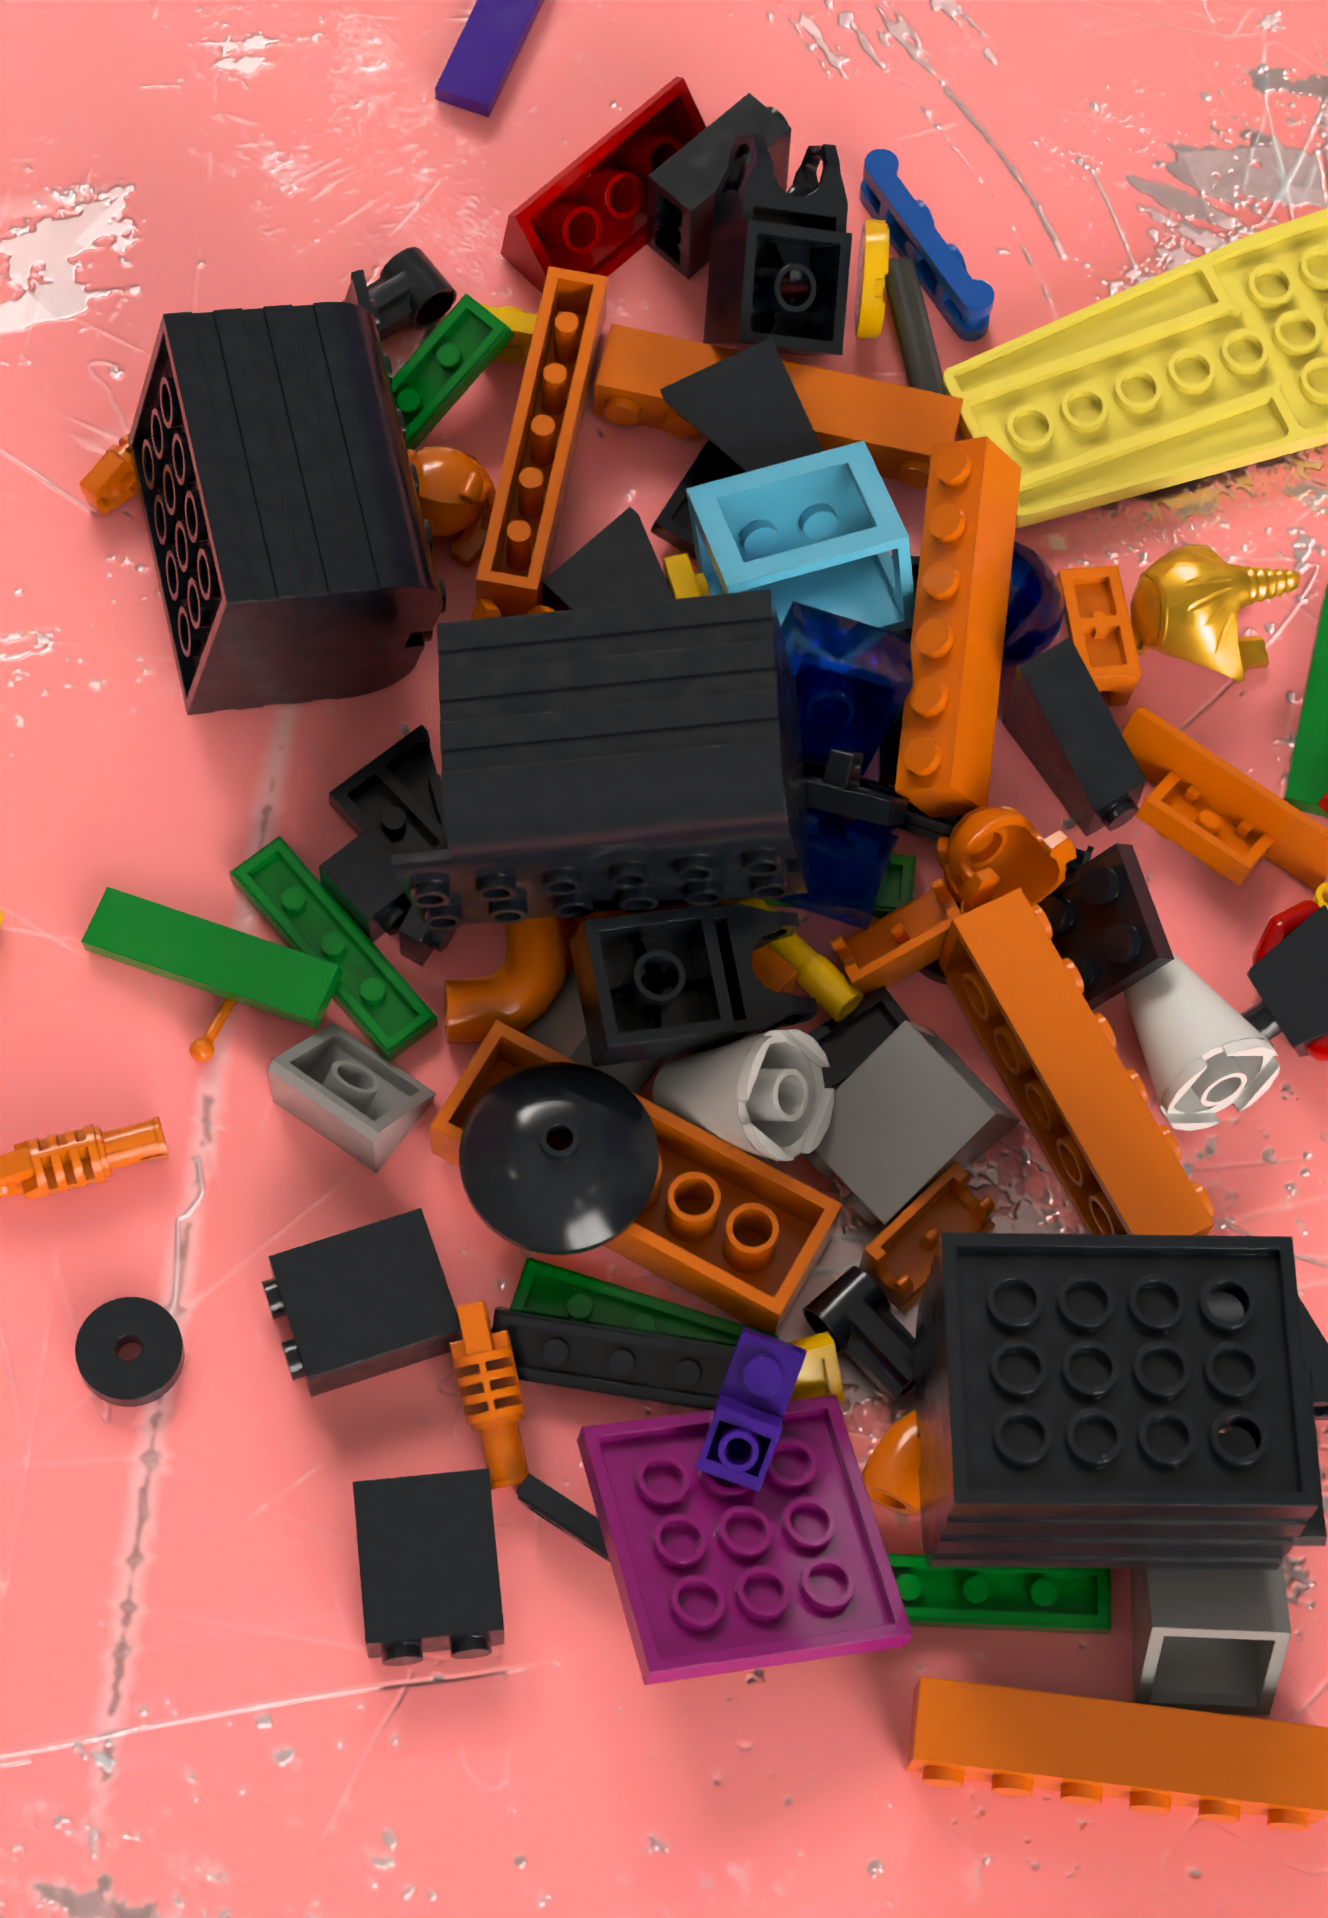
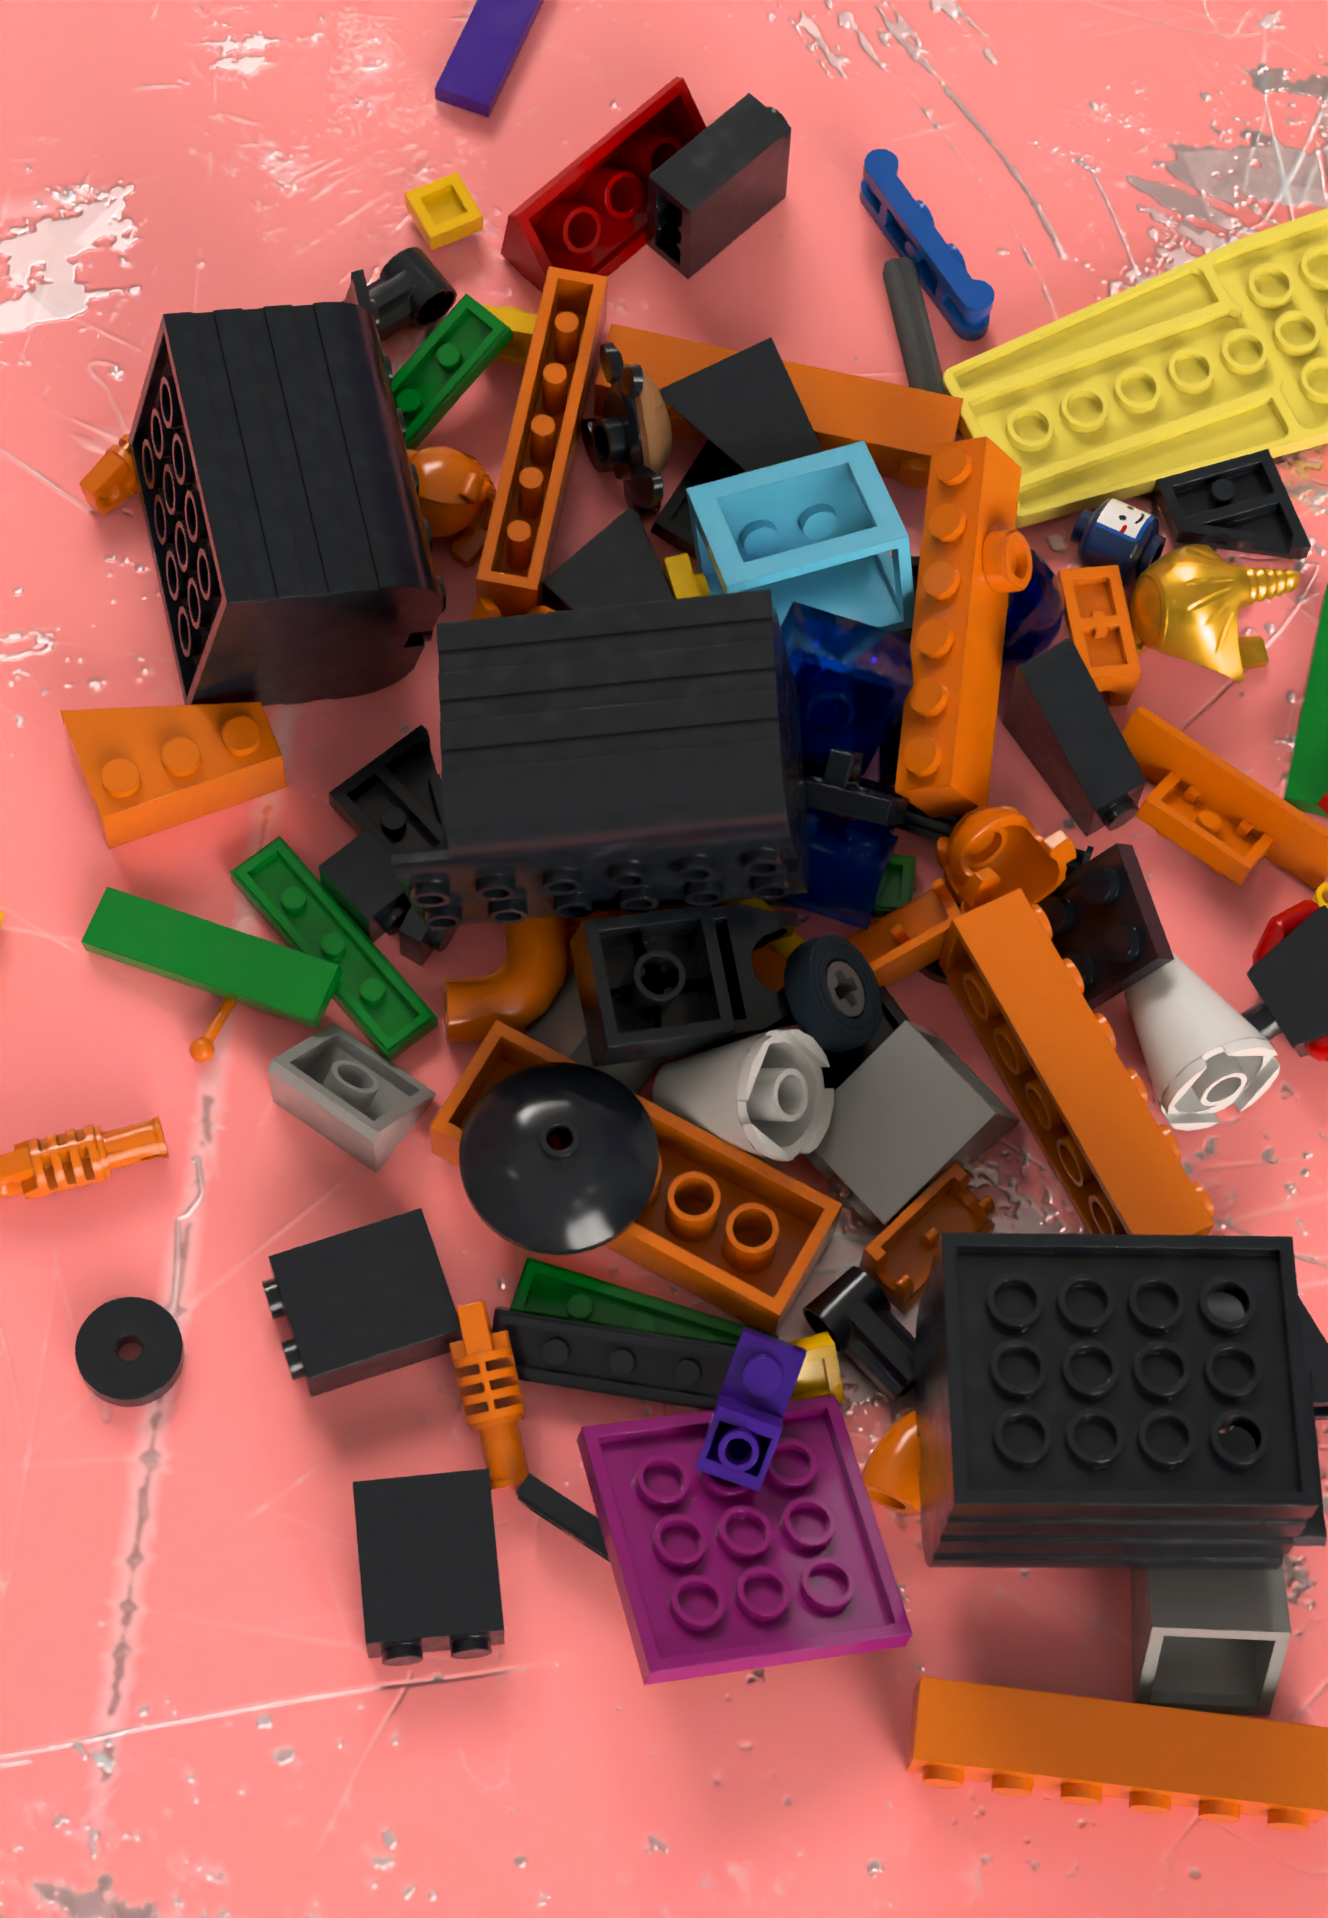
black brick [703,133,852,356] -> none
yellow tile [854,219,889,339] -> none
green tile [887,1553,1111,1635] -> none
none -> orange wedge [60,702,287,849]
none -> yellow plate [404,172,483,251]
none -> black animal [581,342,672,520]
none -> black bush [784,934,883,1053]
none -> orange tile [982,529,1032,594]
none -> dark blue head [1070,498,1166,588]
none -> black wing [1153,449,1311,560]

